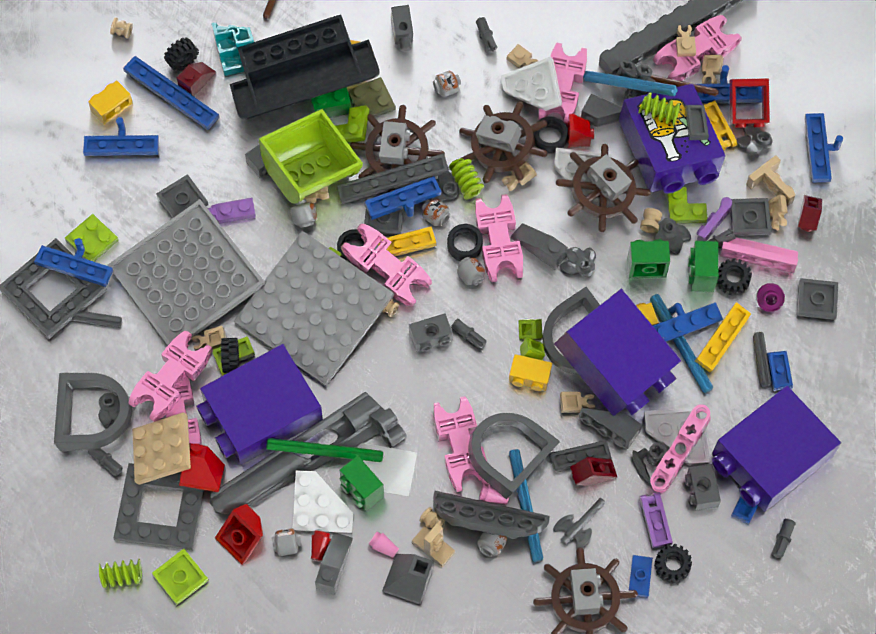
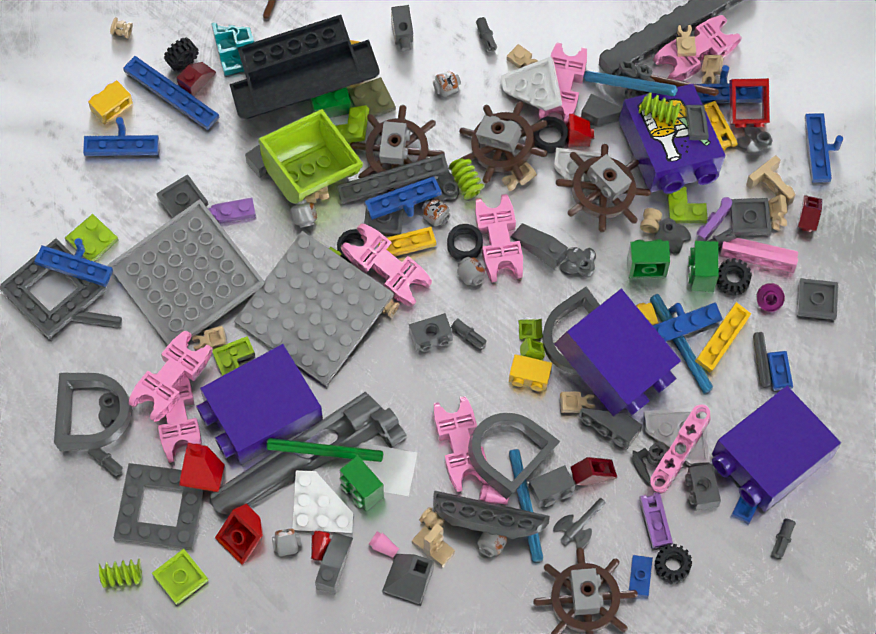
tan plate [132,412,191,485] -> none
black tyre [221,338,239,373] -> none
dark grey tile [549,440,612,473] -> none
none -> dark grey brick [528,465,576,507]

